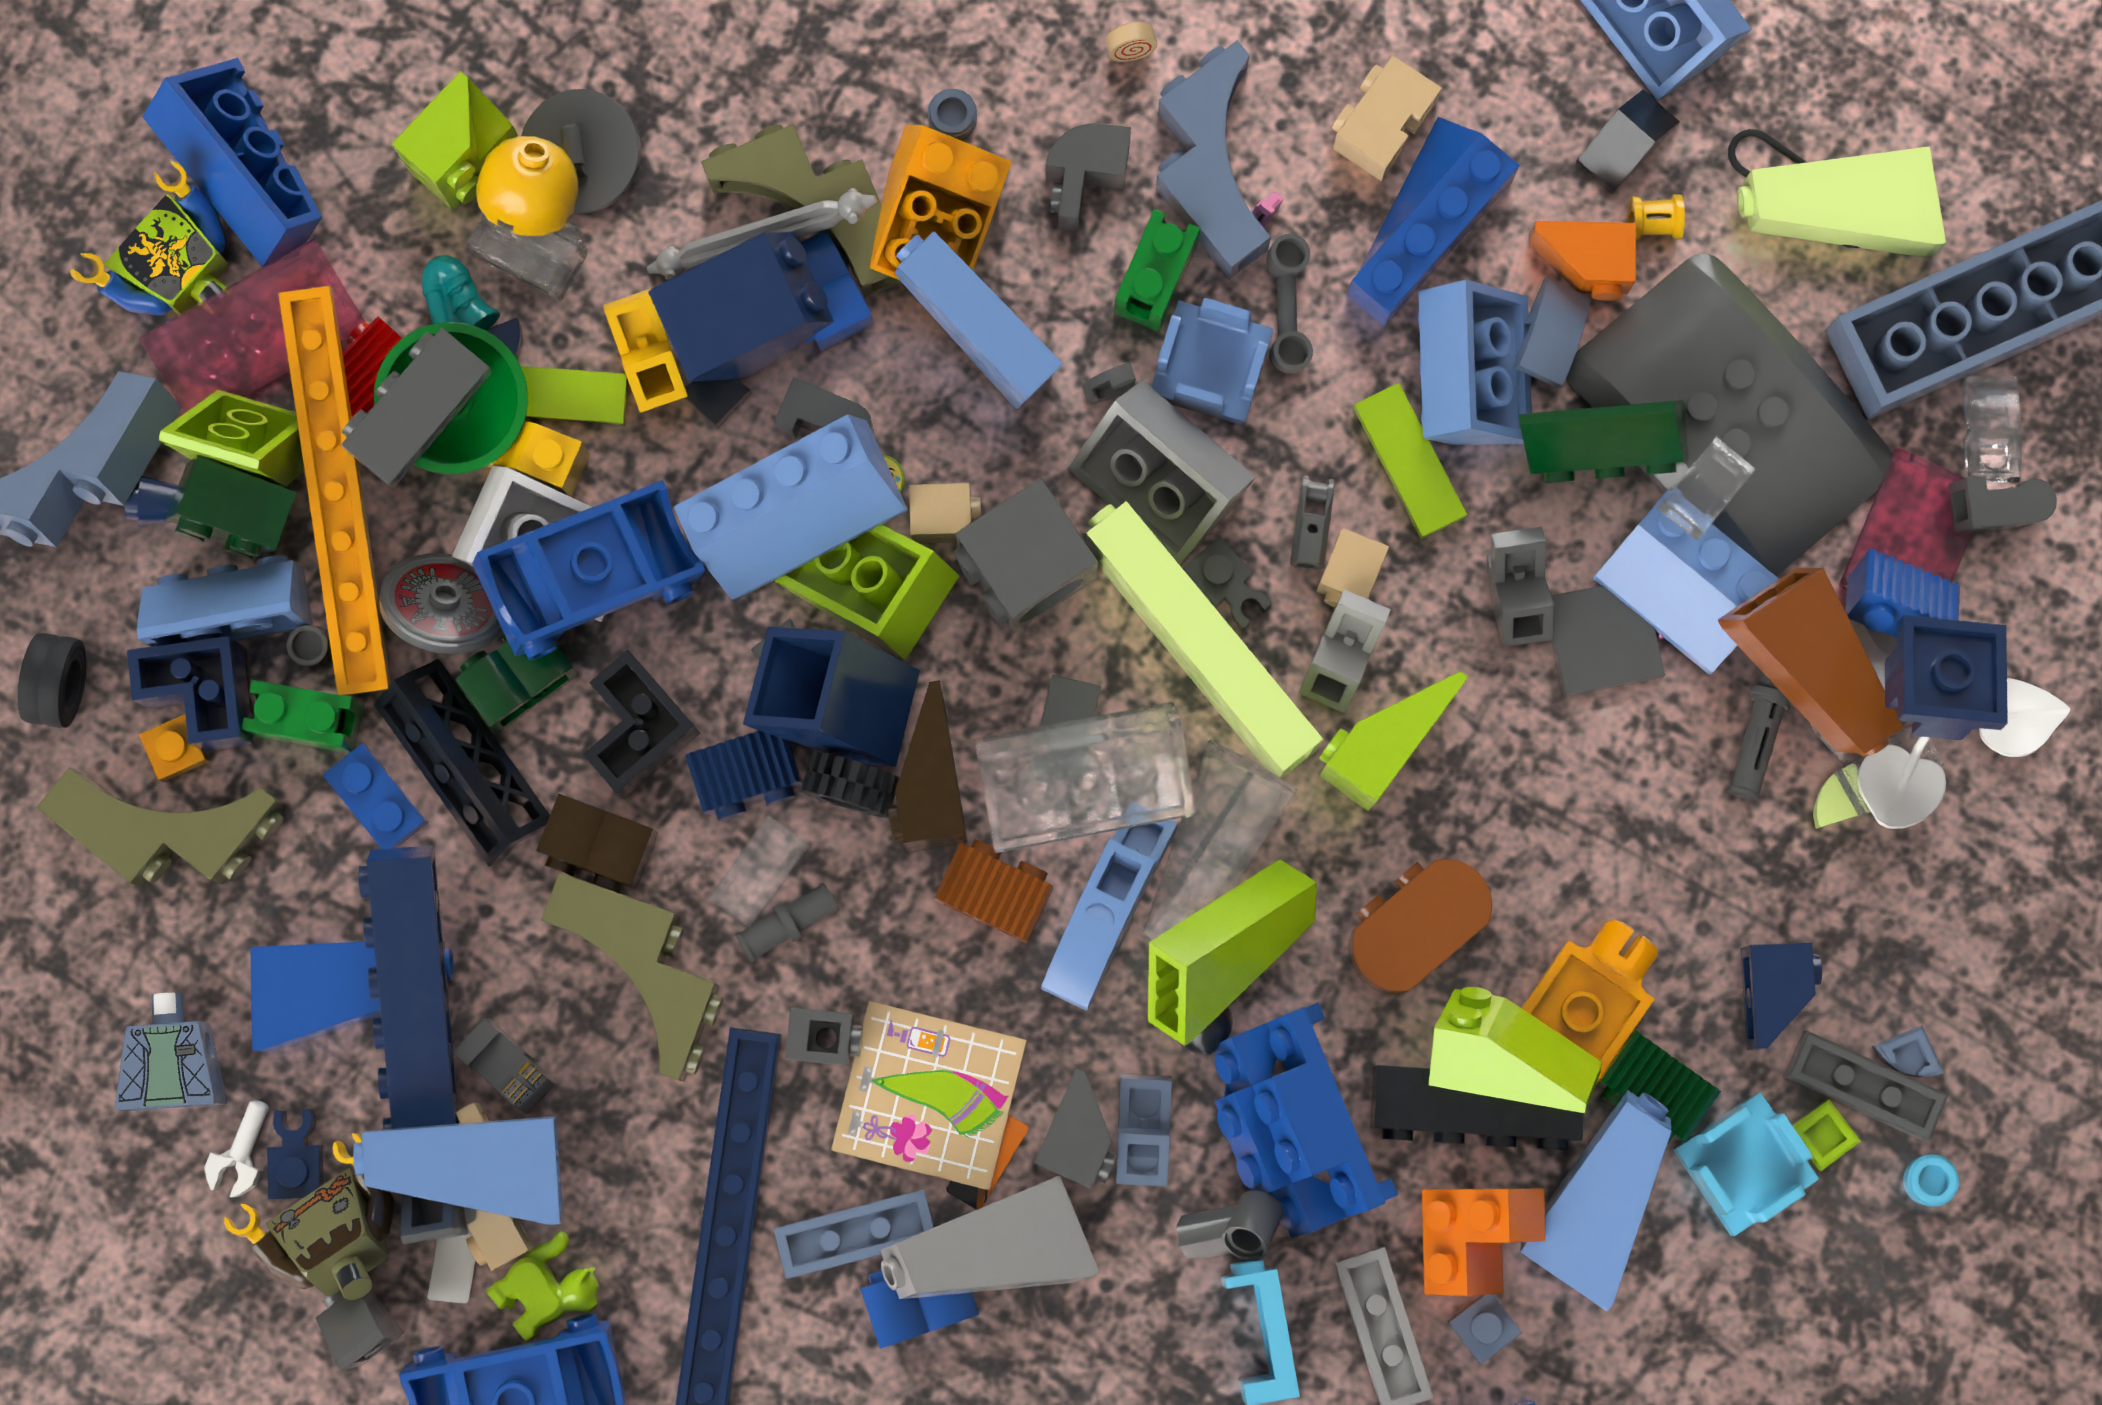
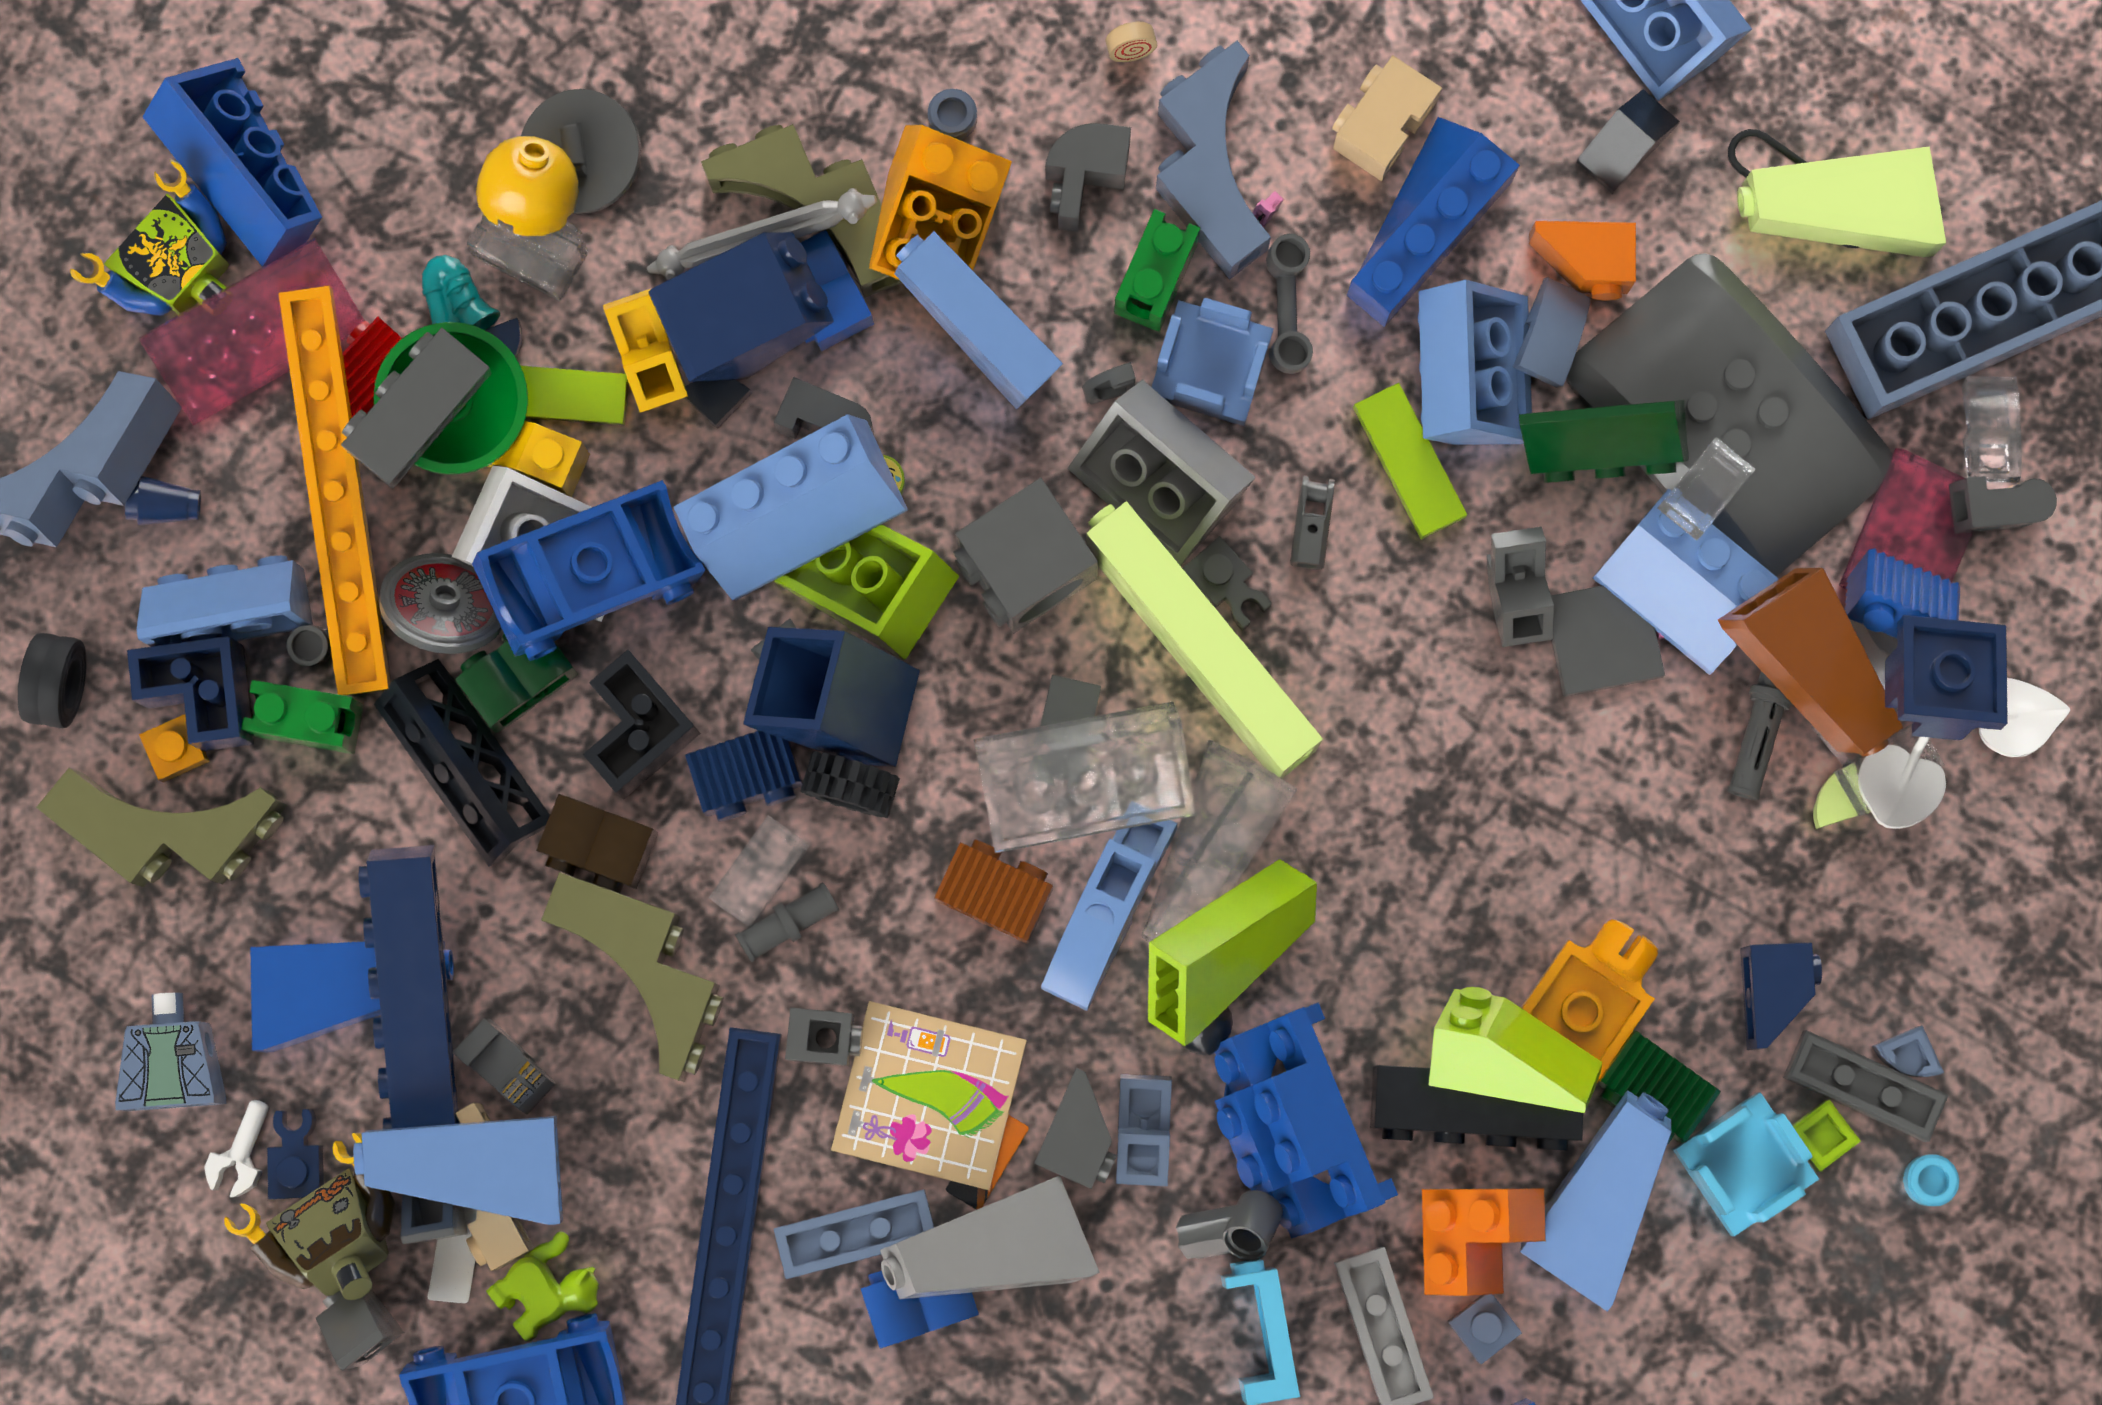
lime slope [159,390,304,487] -> none
dark green brick [166,456,297,560] -> none
blue plate [323,743,428,849] -> none
lime slope [391,71,518,211] -> none
dark brown slope [888,680,968,853] -> none
tan brick [909,483,982,544] -> none
light grey brick [1298,590,1391,713] -> none
tan brick [1316,528,1389,608] -> none
lime slope [1319,671,1468,811] -> none
dark orange brick [1349,859,1492,994] -> none
yellow bush [1627,194,1685,241] -> none

